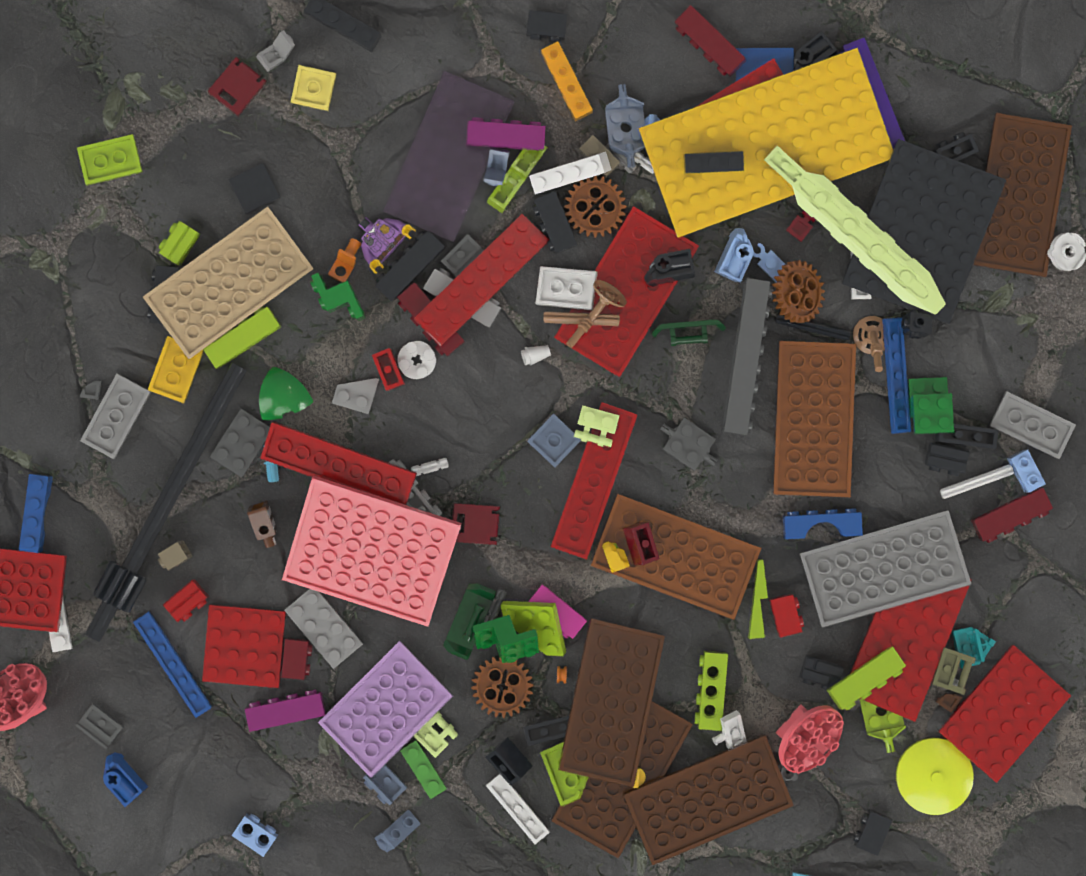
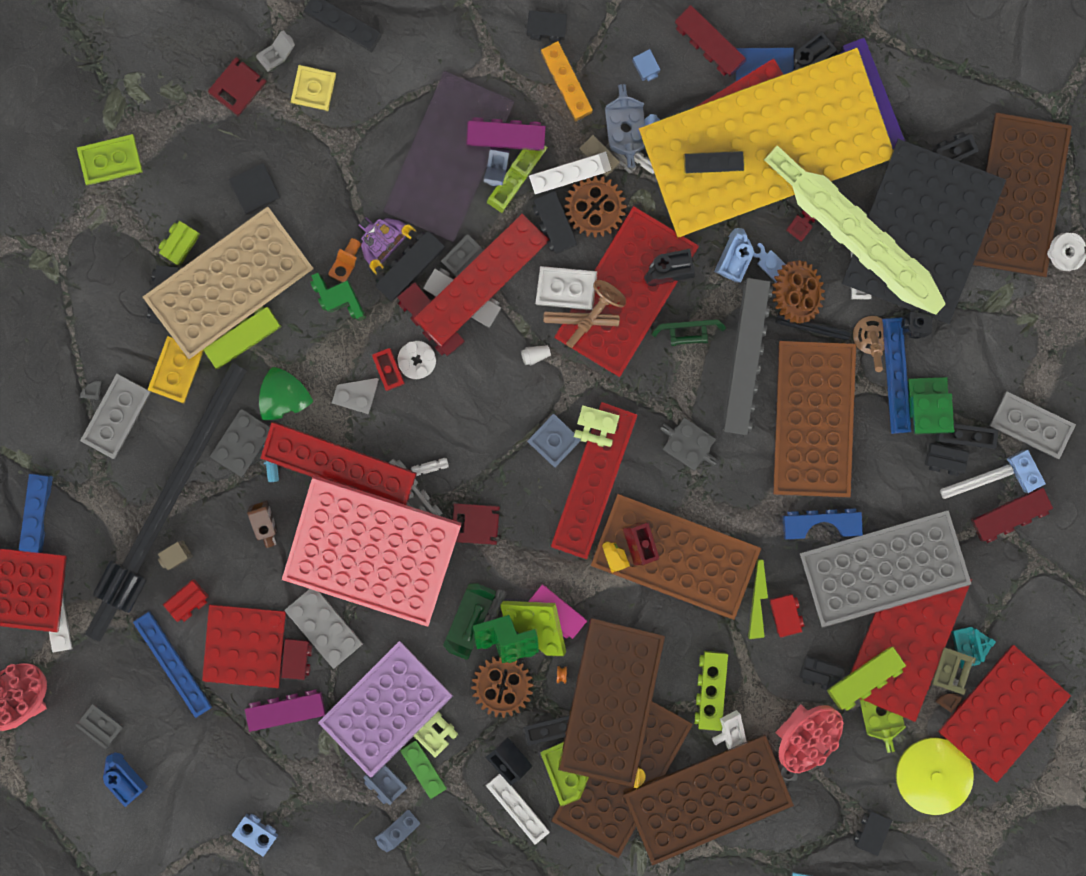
none -> medium blue brick [632,49,660,82]

